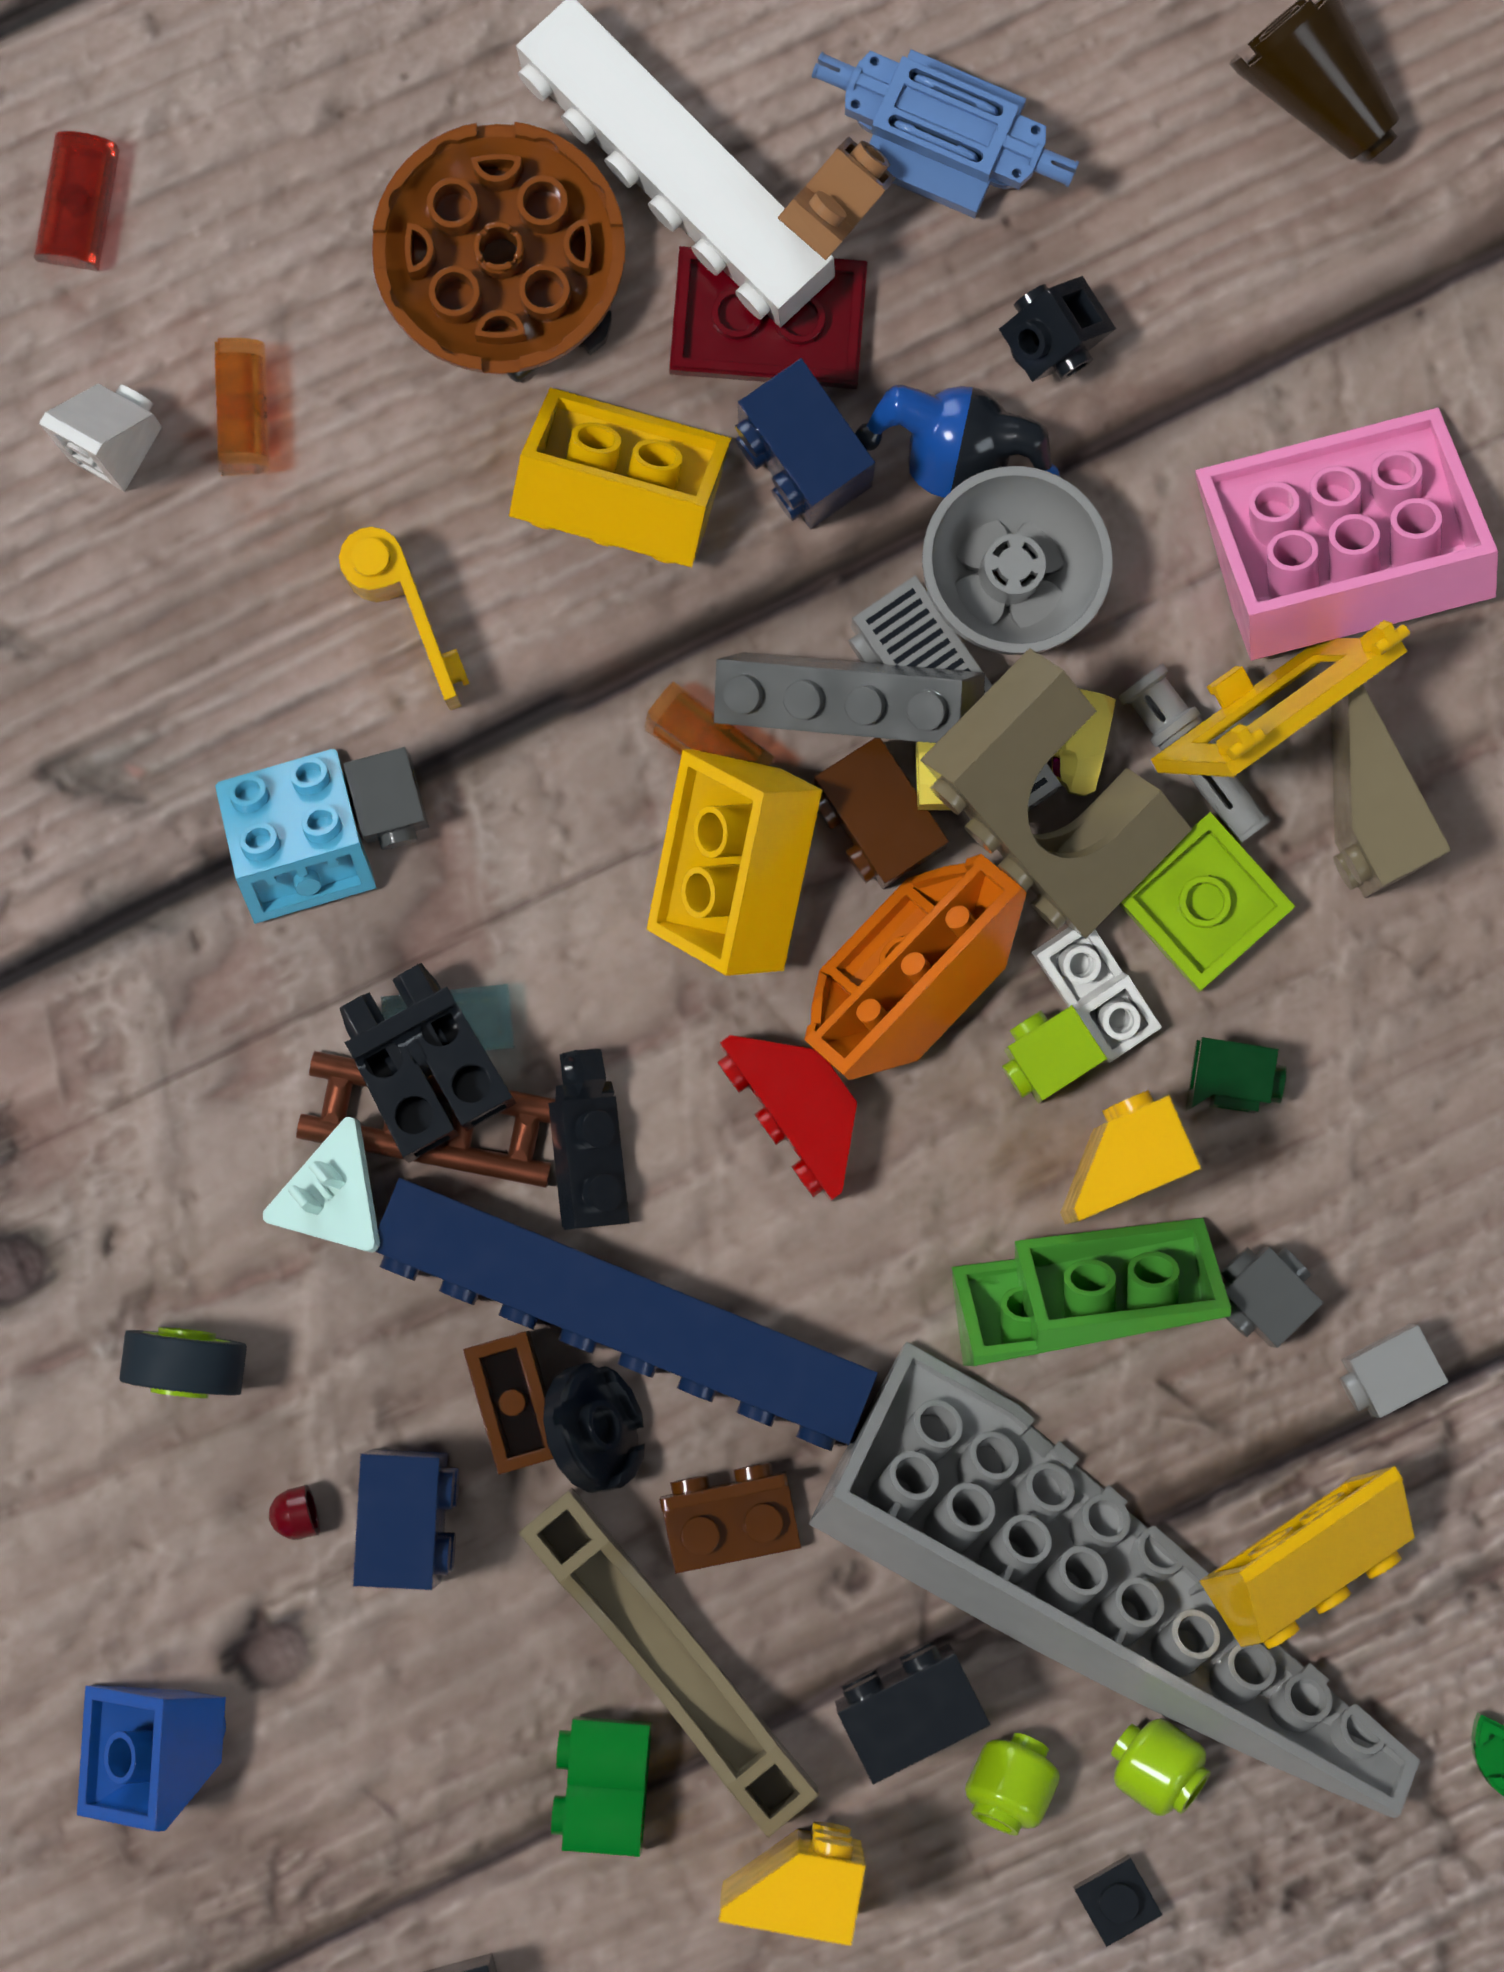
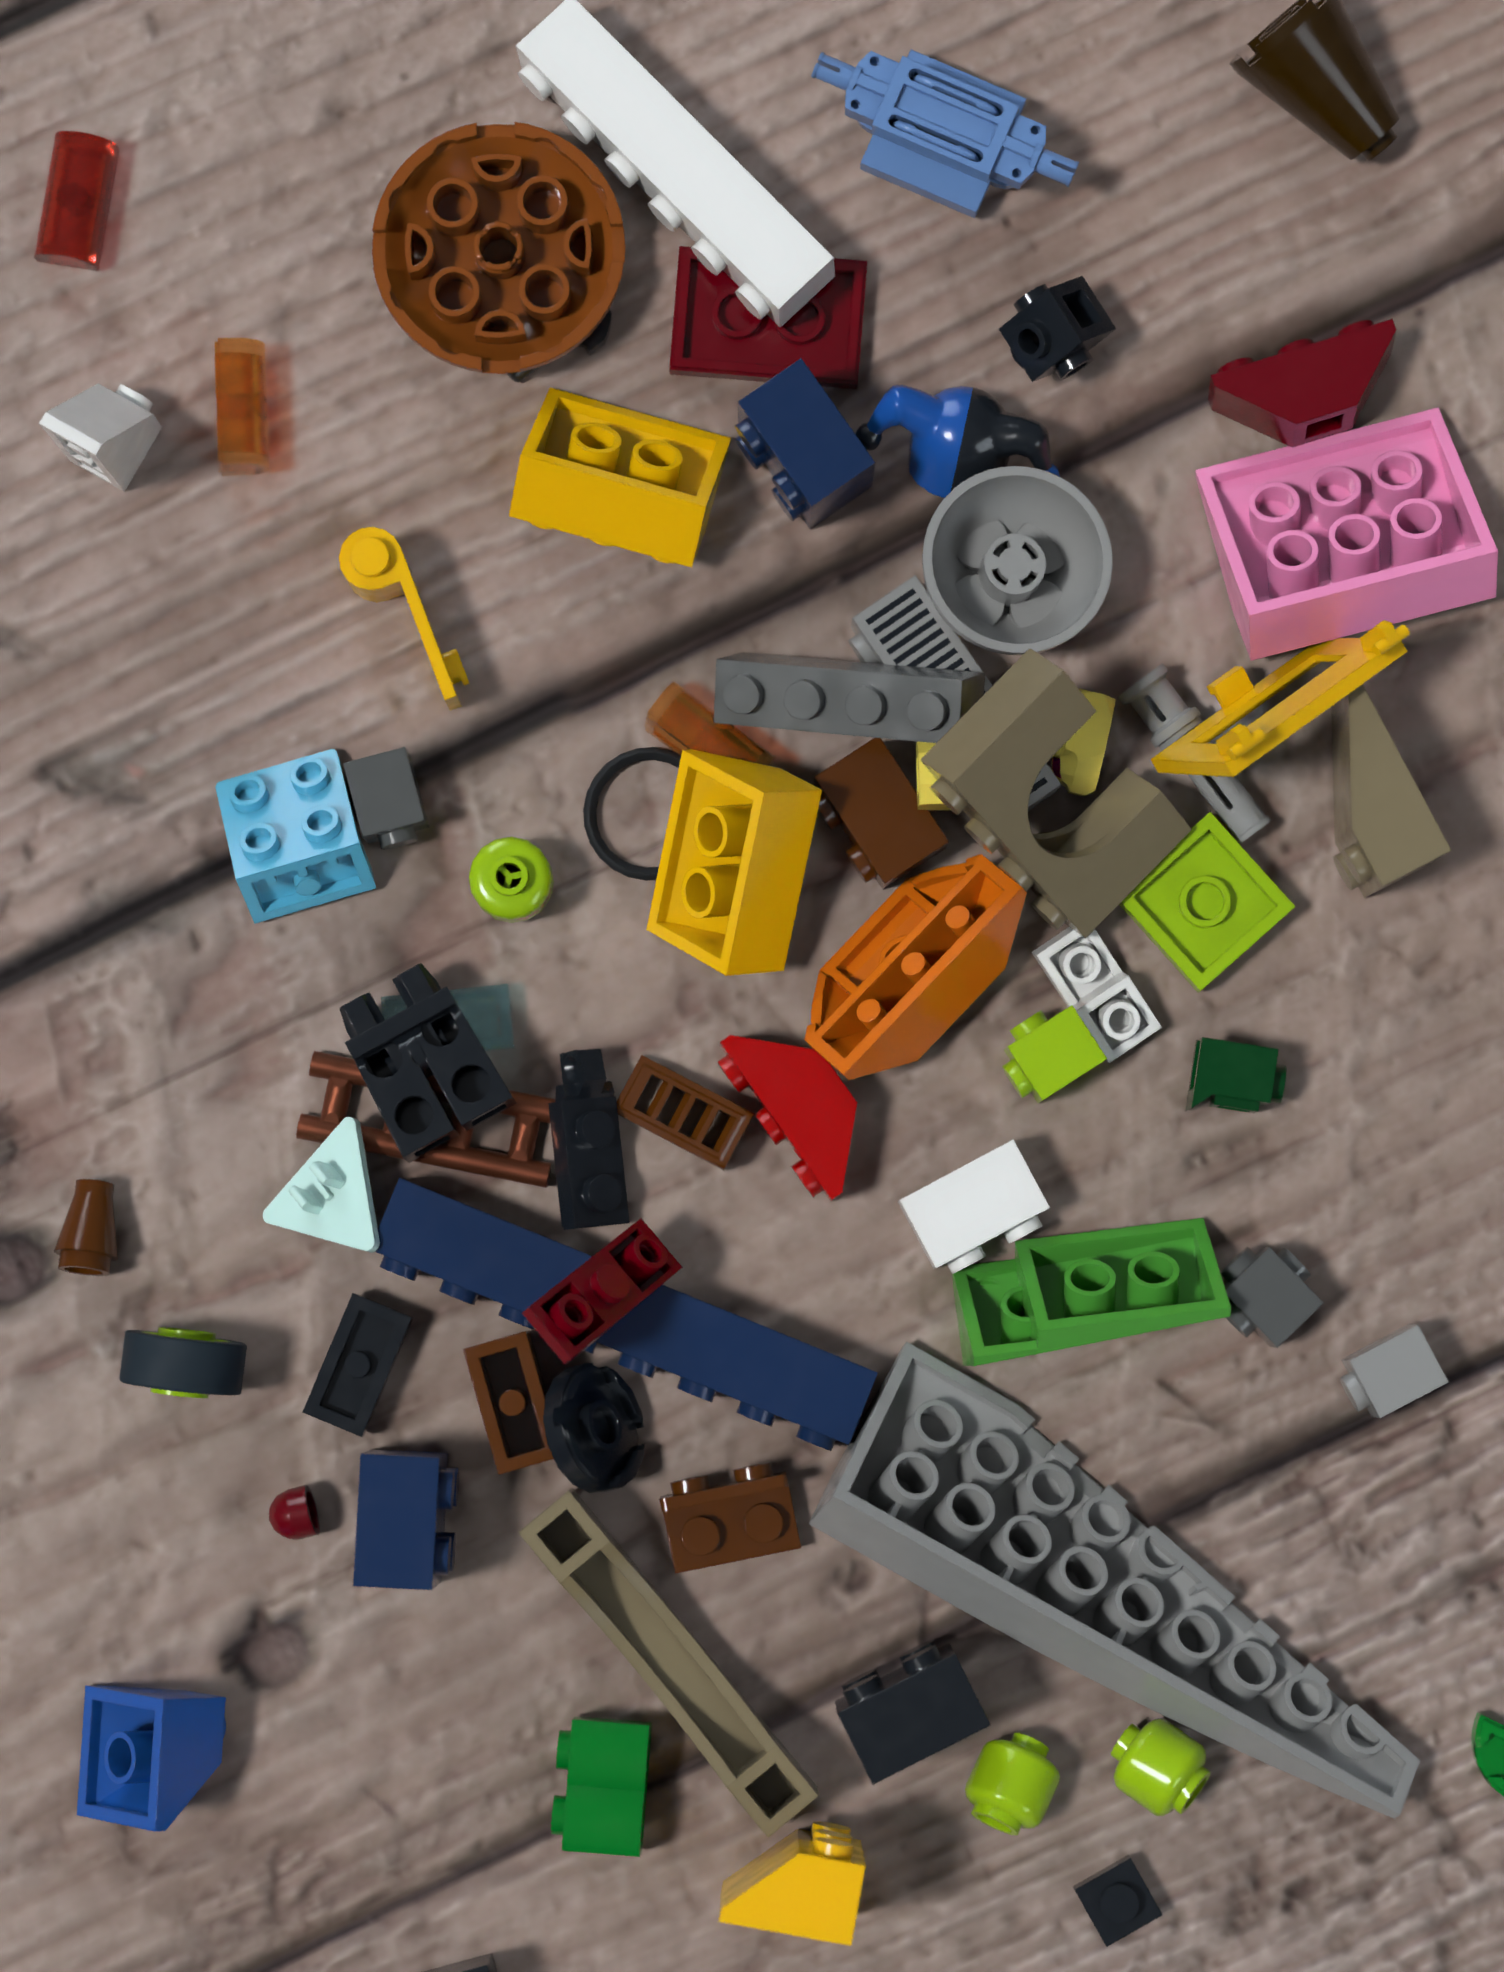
medium nougat slope [777,136,896,260] -> none
yellow slope [1060,1090,1201,1224] -> none
yellow slope [1199,1466,1415,1649] -> none
none -> reddish brown cone [54,1179,118,1276]
none -> black plate [303,1293,413,1437]
none -> lime head [469,836,554,923]
none -> dark red slope [522,1218,683,1364]
none -> black tyre [583,747,681,881]
none -> reddish brown slope [617,1055,754,1171]
none -> white brick [898,1139,1050,1274]
none -> dark red slope [1208,319,1397,447]

